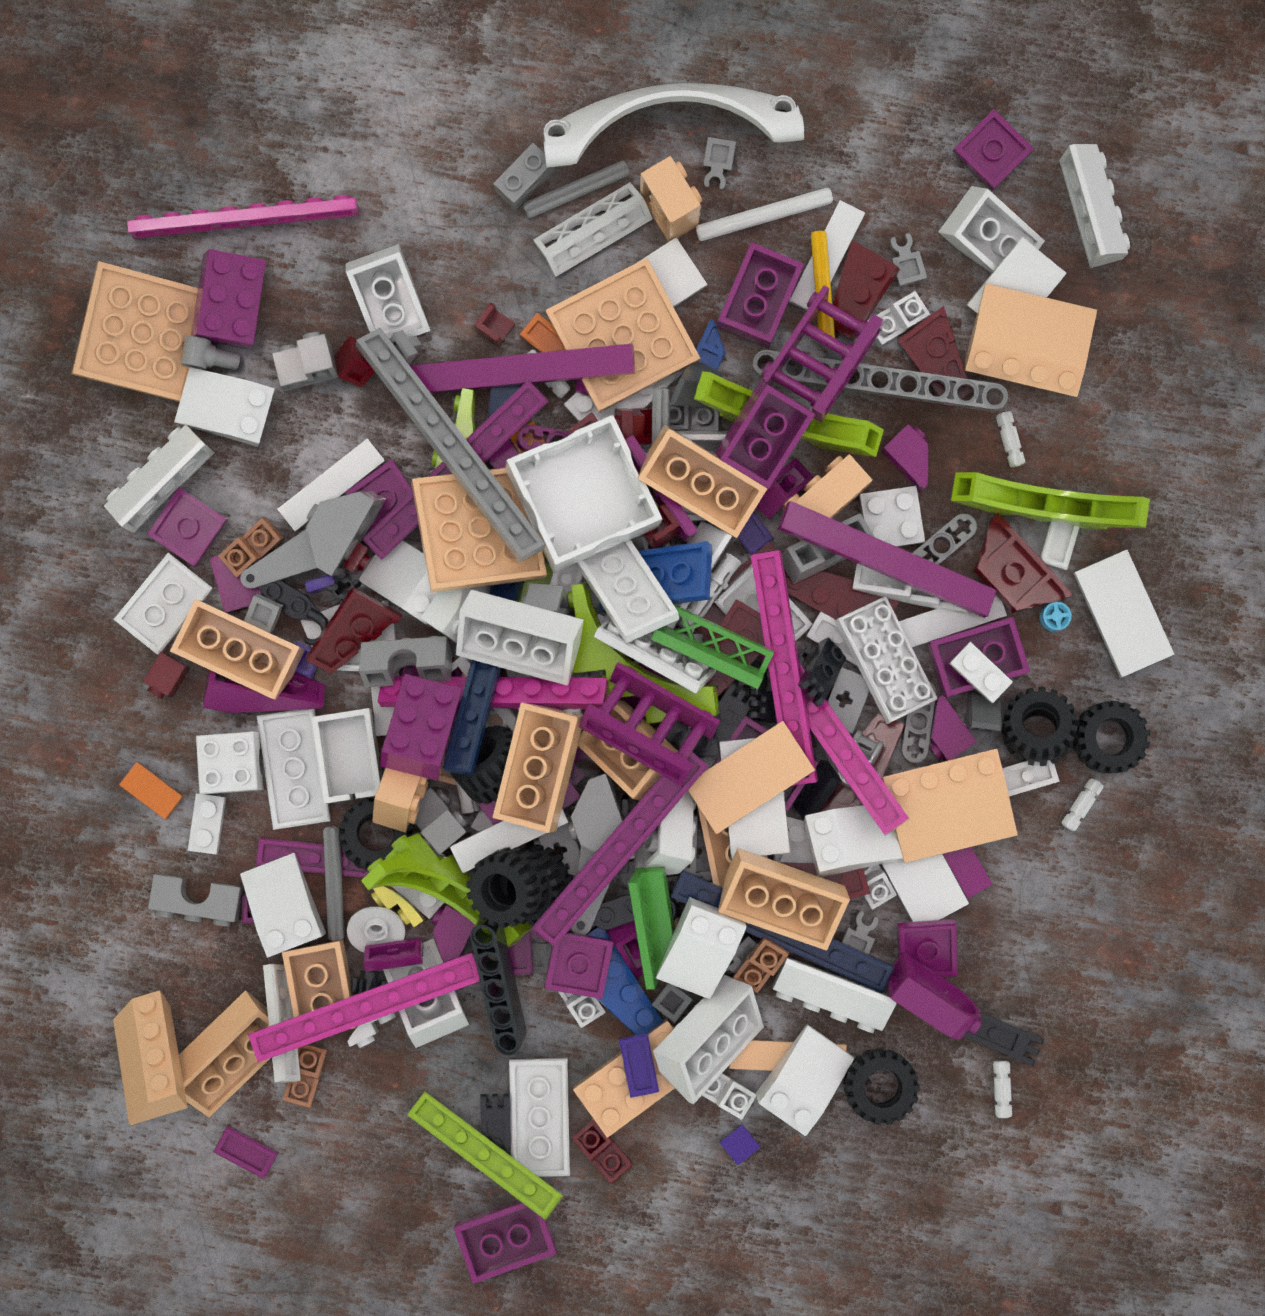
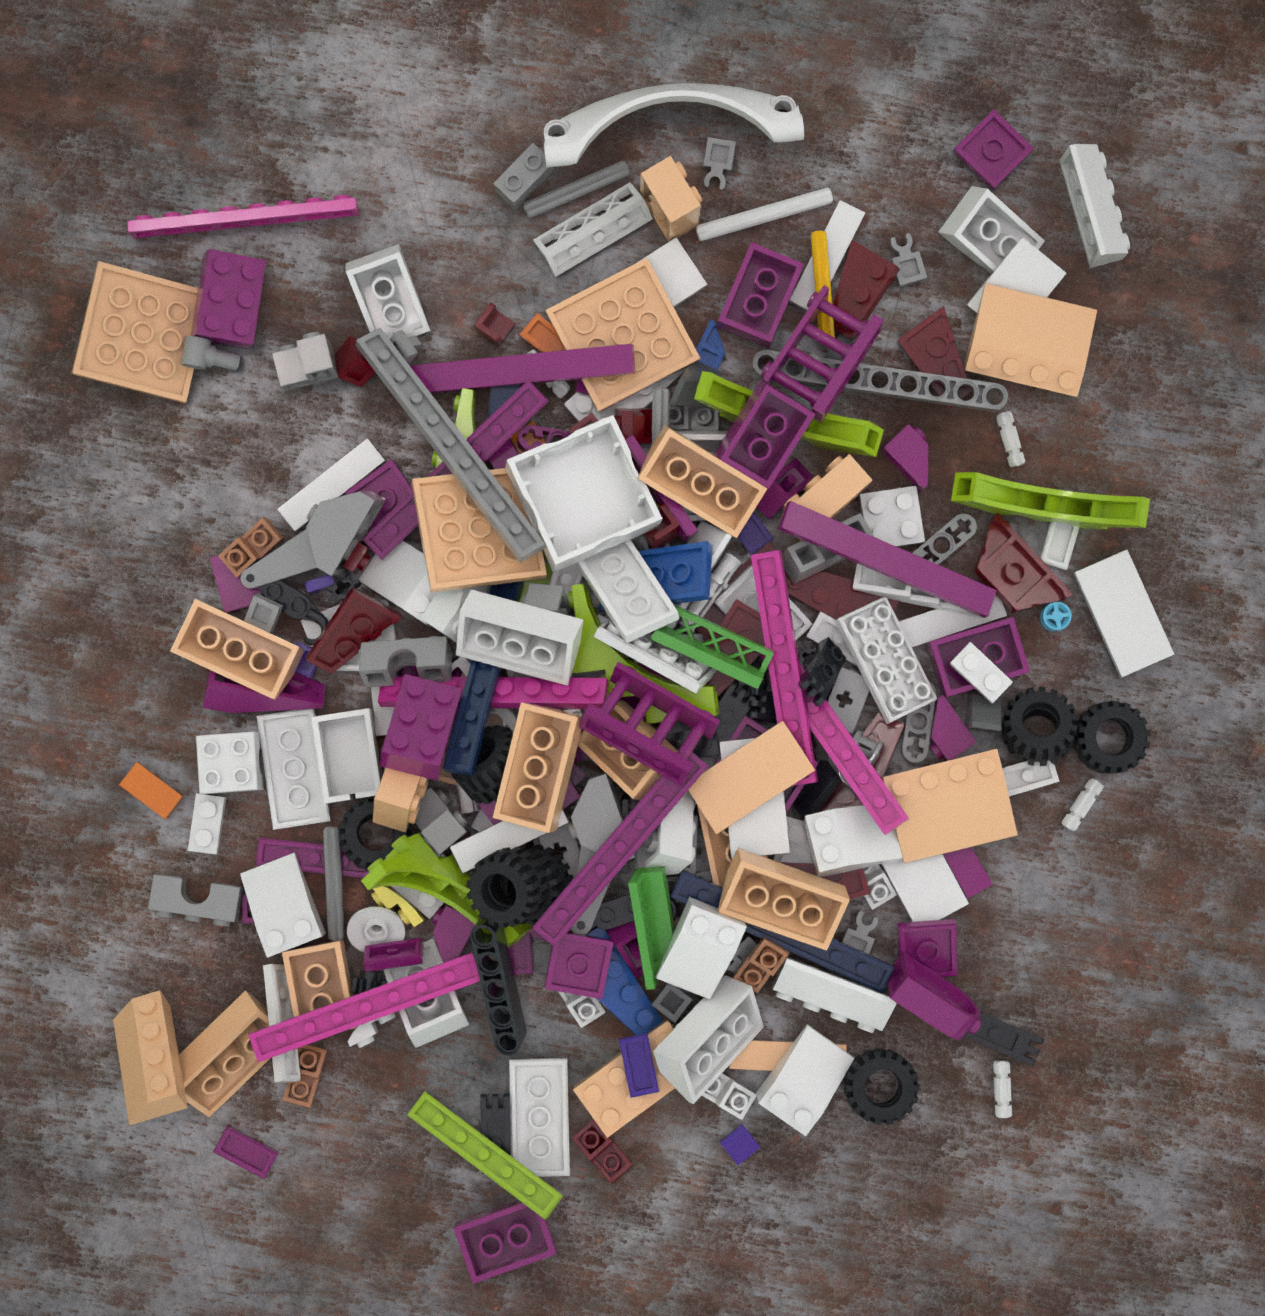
white slope [104,425,214,533] -> none
white tile [114,553,214,655] -> none
dark red brick [143,652,190,699] -> none
magenta plate [147,487,228,567] -> none
white slope [174,367,275,447] -> none
white slope [867,291,931,348] -> none

